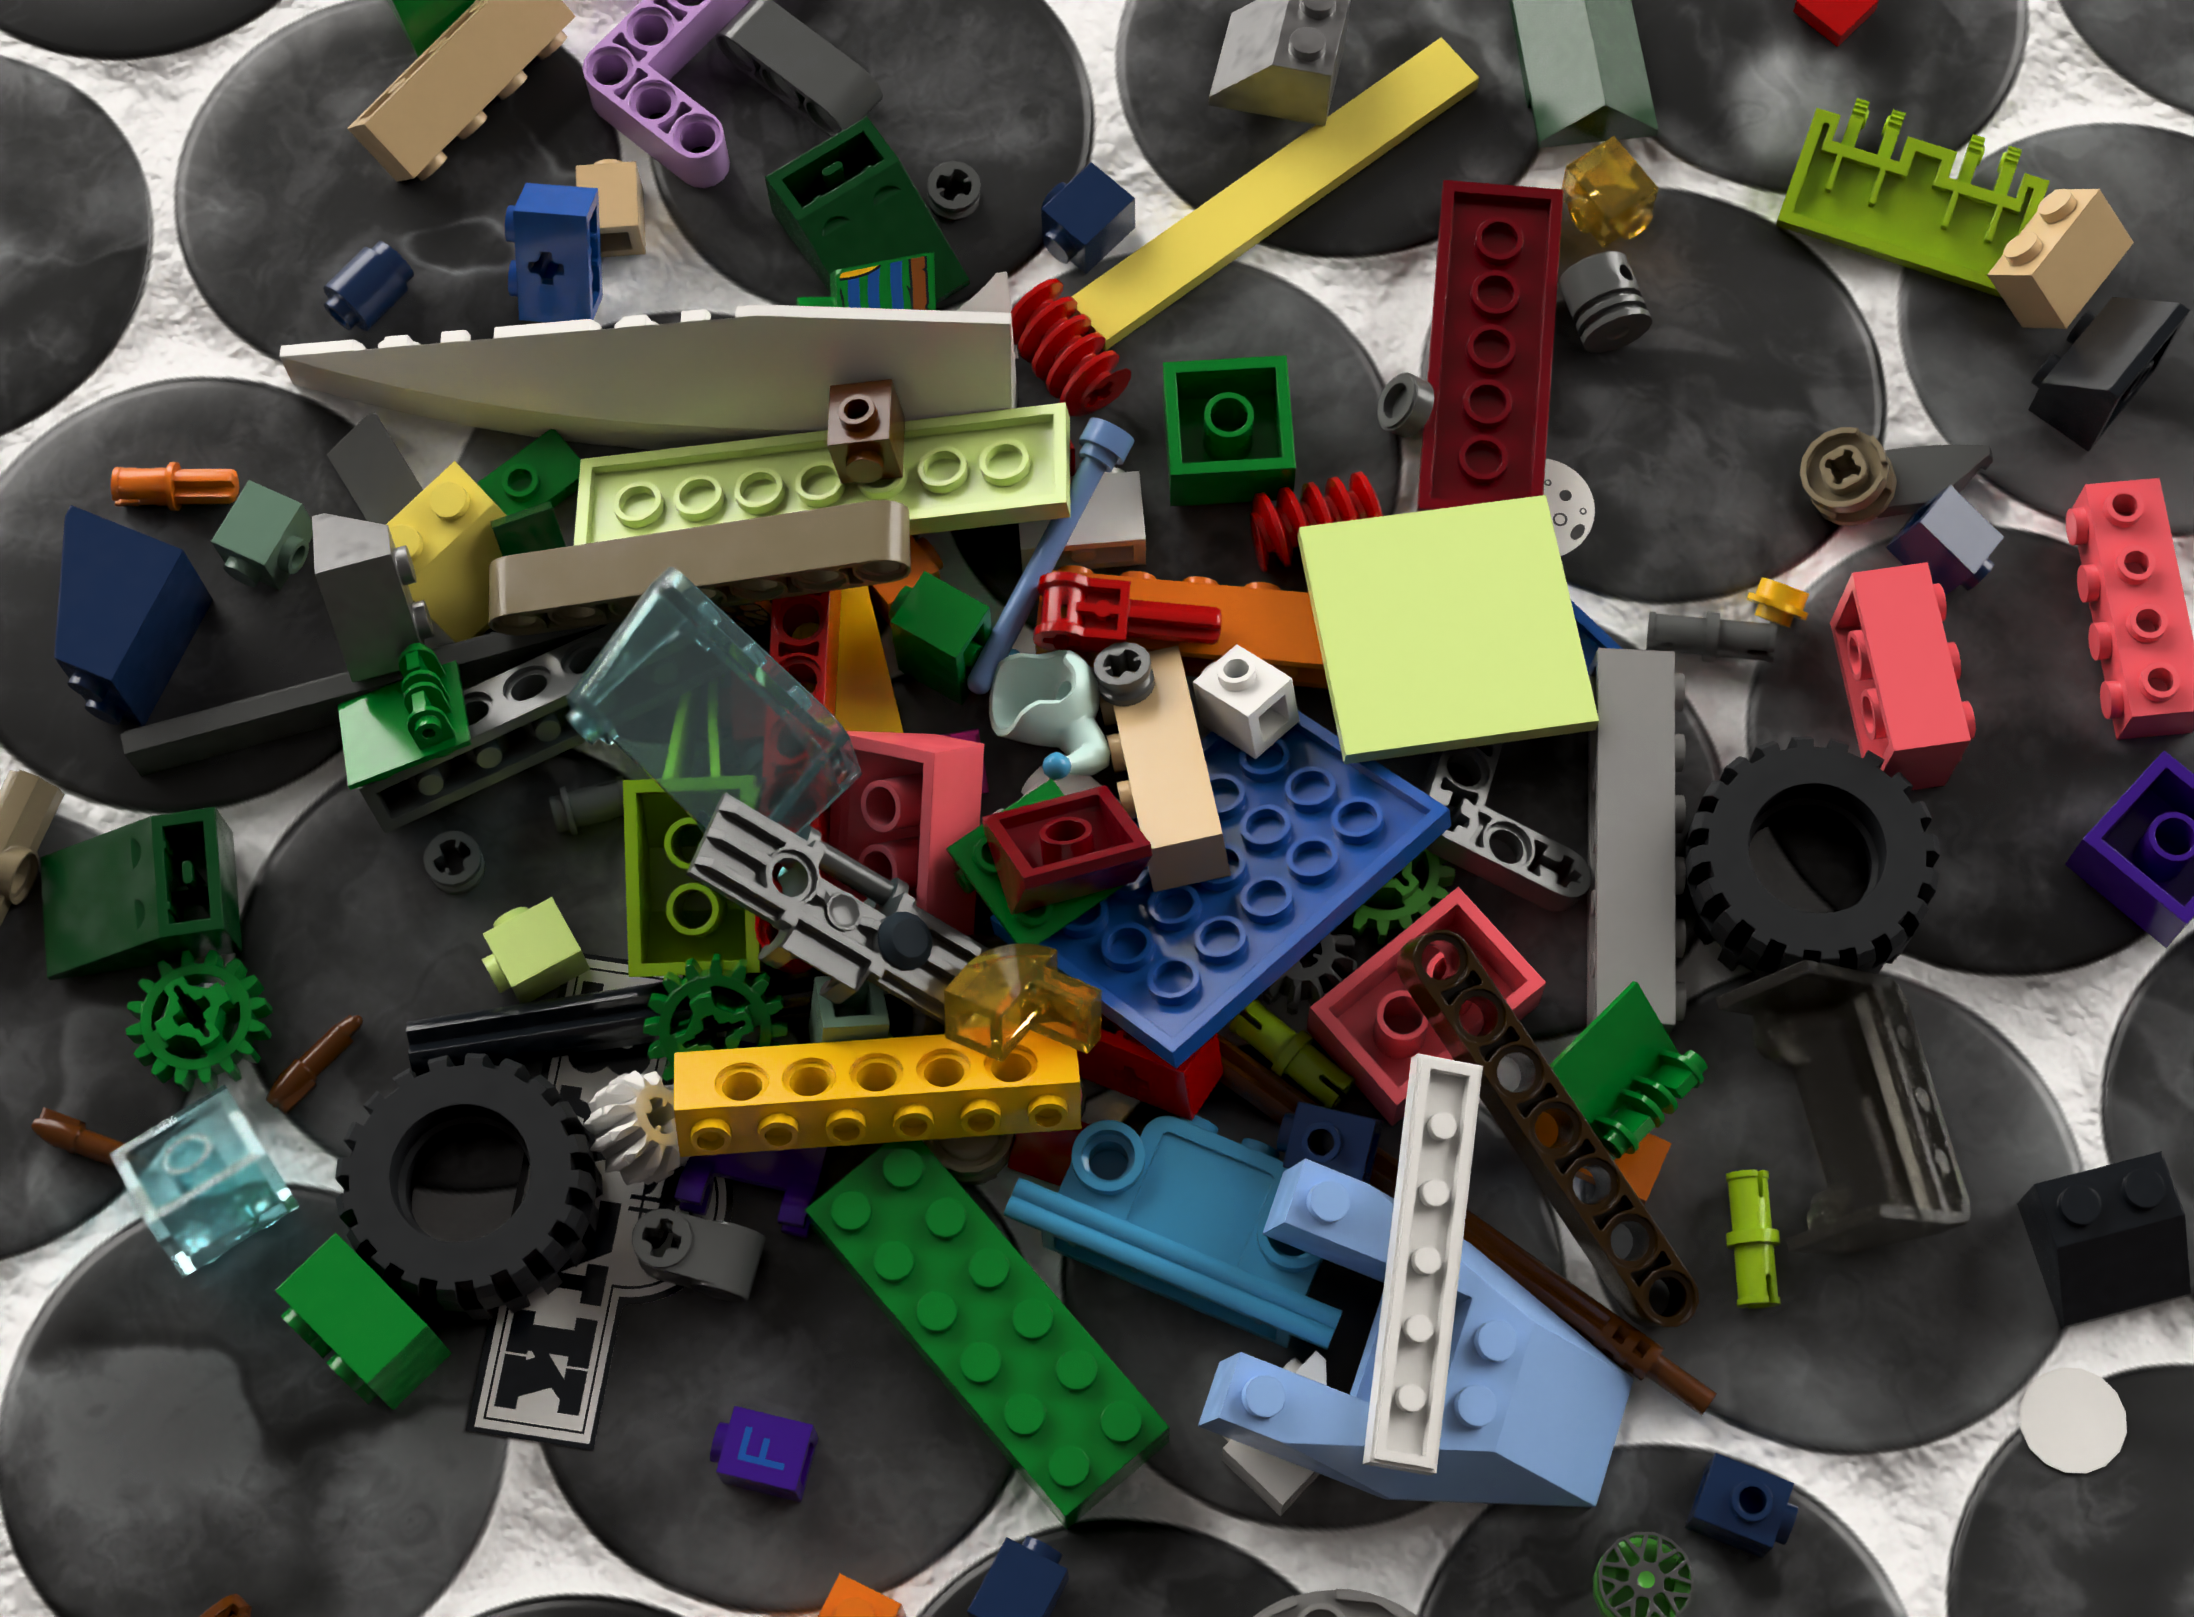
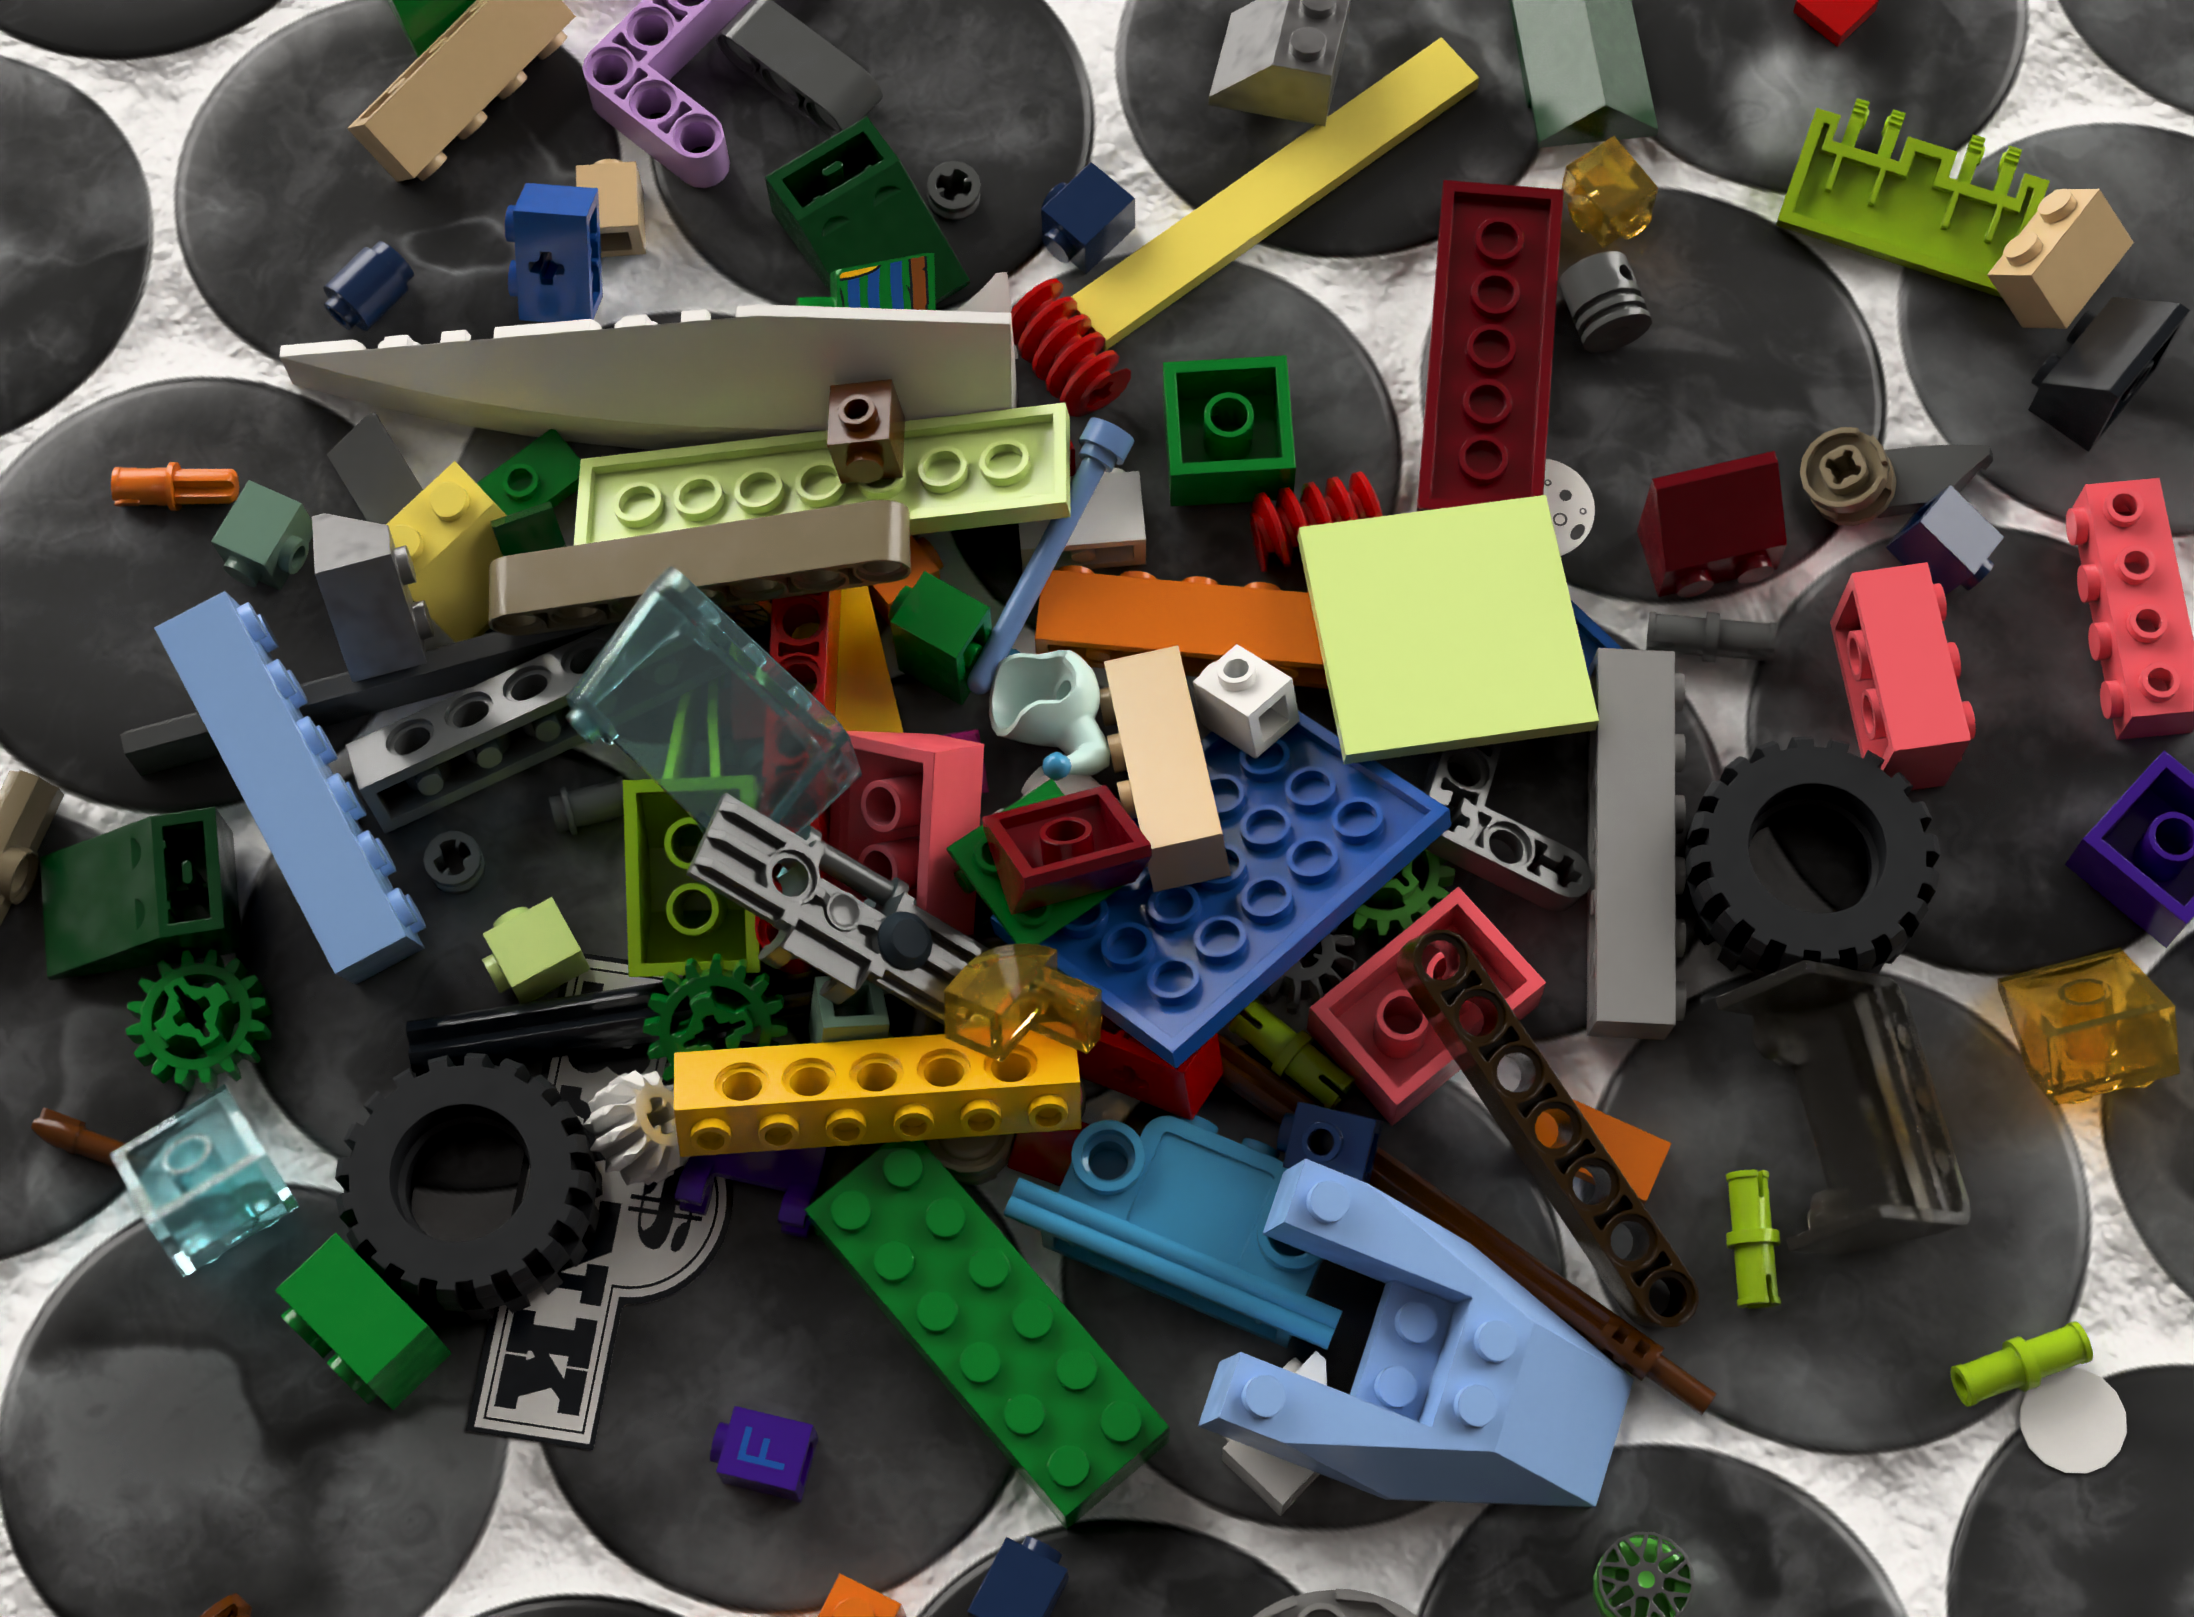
dark blue slope [54,505,213,727] -> none
reddish brown piece [266,1015,363,1115] -> none
green hinge [338,643,472,790] -> none
dark grey piece [632,1209,766,1303] -> none
red connector [1033,572,1222,652] -> none
dark grey bush [1094,642,1155,706] -> none
white tile [1362,1053,1483,1475] -> none
dark grey tile [1377,373,1434,438] -> none
green hinge [1549,981,1707,1160] -> none
dark blue brick [1685,1453,1798,1558] -> none
yellow plate [1747,577,1809,628] -> none
black slope [2017,1151,2191,1329] -> none
none -> light blue brick [154,591,426,984]
none -> dark red slope [1637,451,1787,598]
none -> lime pin [1950,1321,2093,1407]
none -> clear yellow slope [1997,948,2180,1106]

